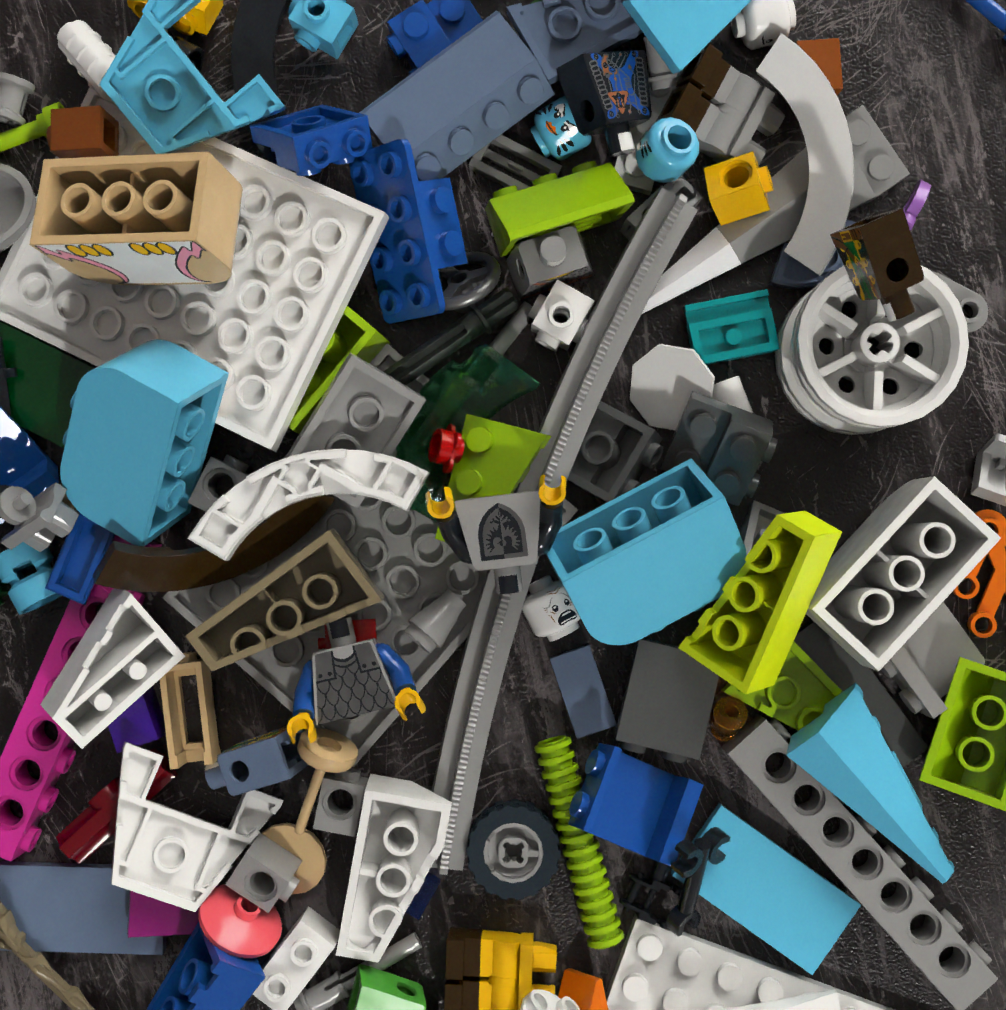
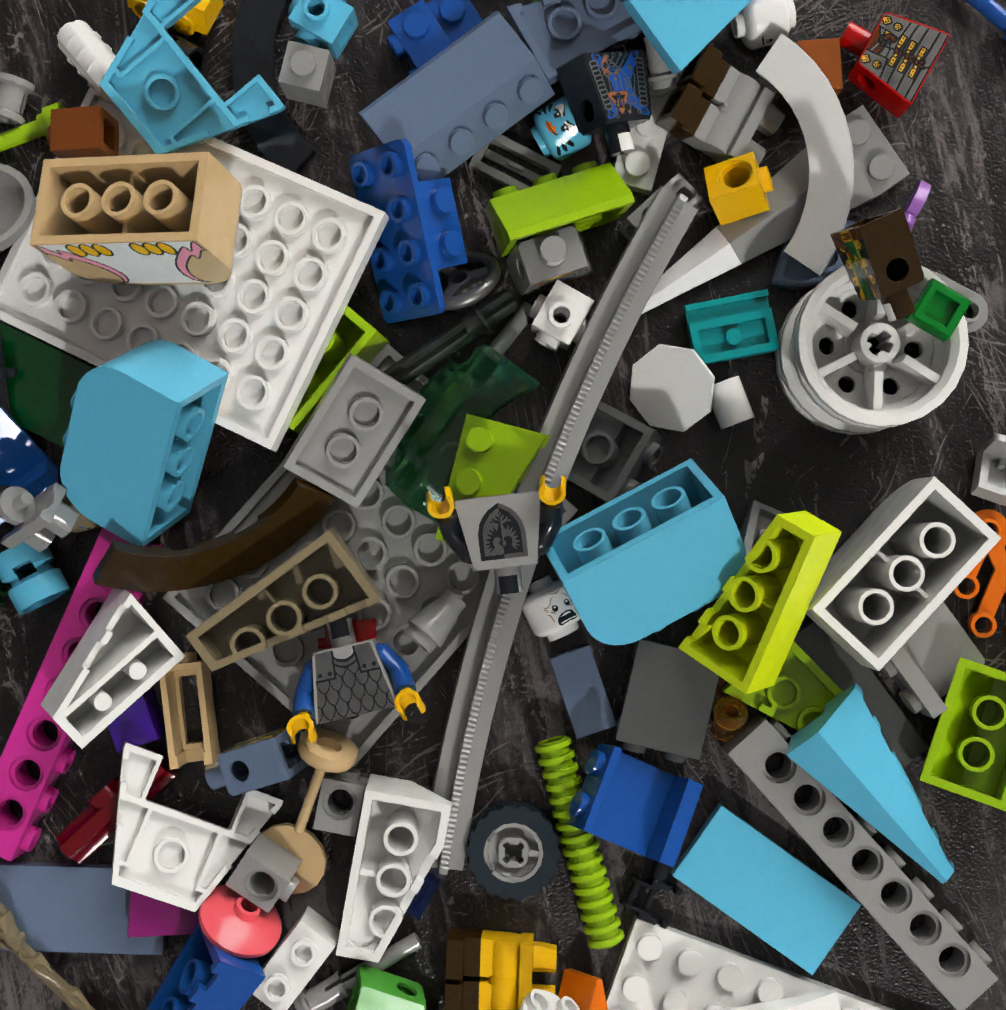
blue tile [45,511,115,605] -> none
white tile [187,449,430,561] -> none
light grey brick [187,454,249,512] -> none
blue plate [250,104,373,176] -> none
red plate [428,424,465,473] -> none
medium azure head [635,117,699,183] -> none
dark grey plate [661,391,778,506] -> none
black bar [666,827,731,937] -> none
none -> light grey brick [278,40,336,108]
none -> torso [839,12,950,118]
none -> green tile [905,278,972,342]

